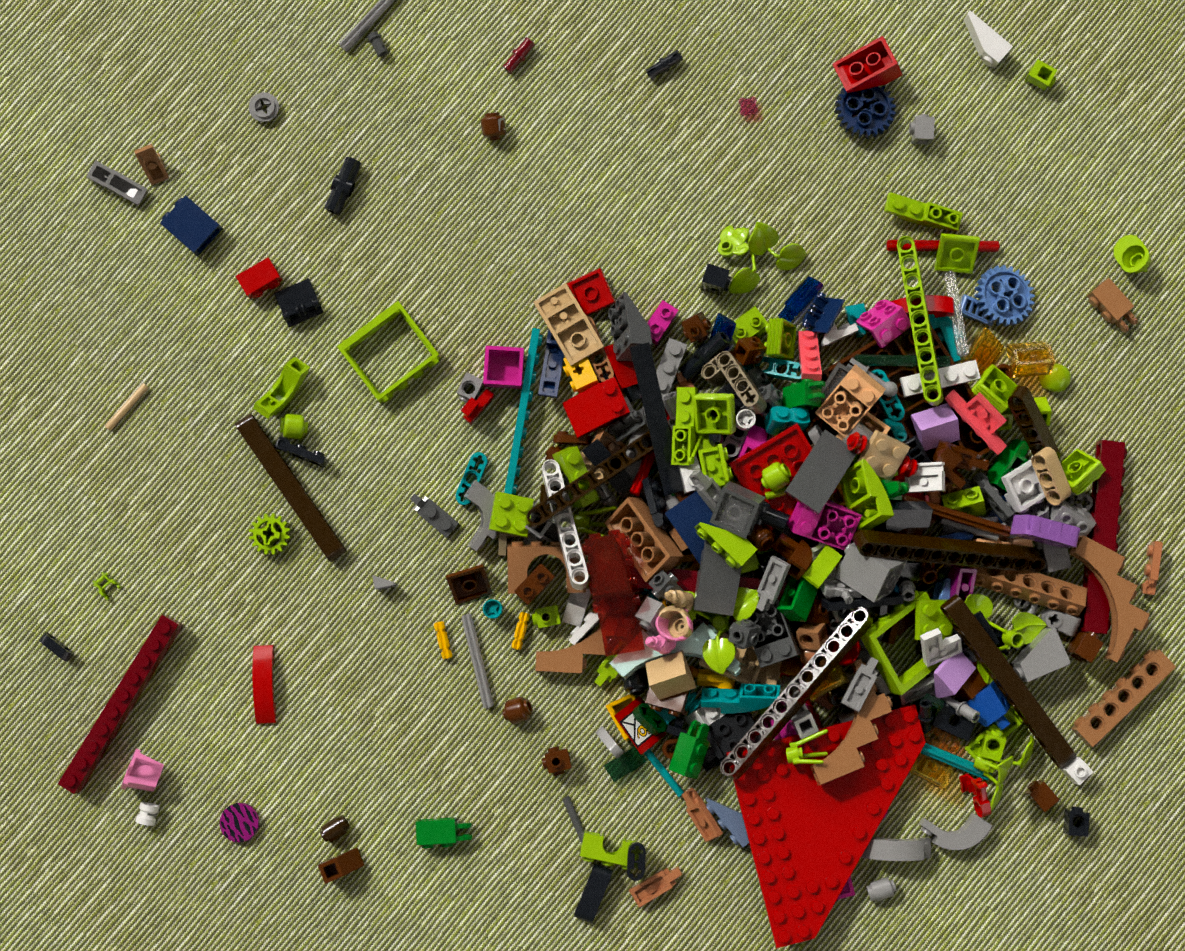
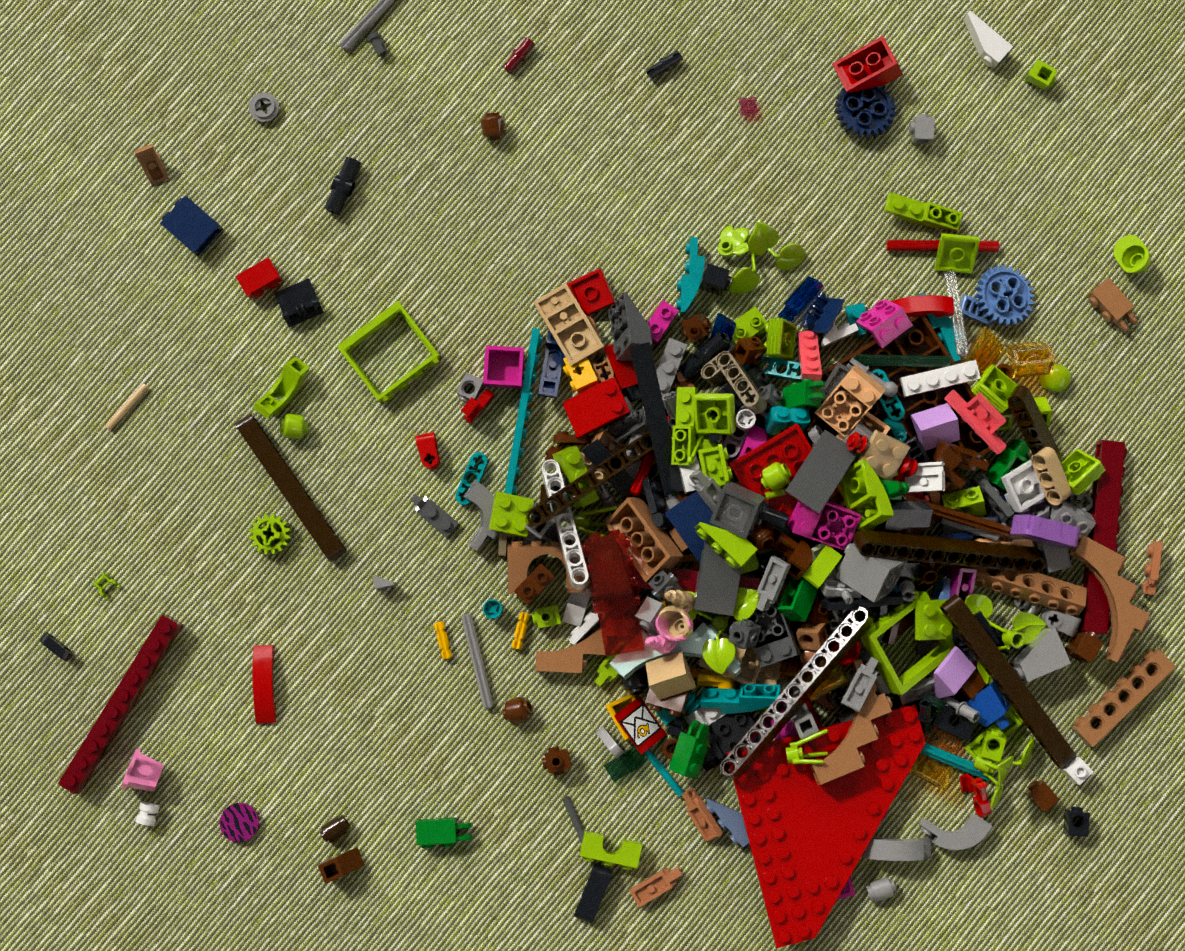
light grey slope [86,160,147,205] -> none
black hinge [275,437,328,468] -> none
reddish brown slope [445,564,493,605] -> none
black beam [626,842,646,881] -> none
dark green beam [633,703,666,736] -> none
lime beam [897,236,943,406] -> none
white plate [920,628,962,667] -> none
none -> red piece [415,431,440,470]
none -> teal slope [676,237,705,316]

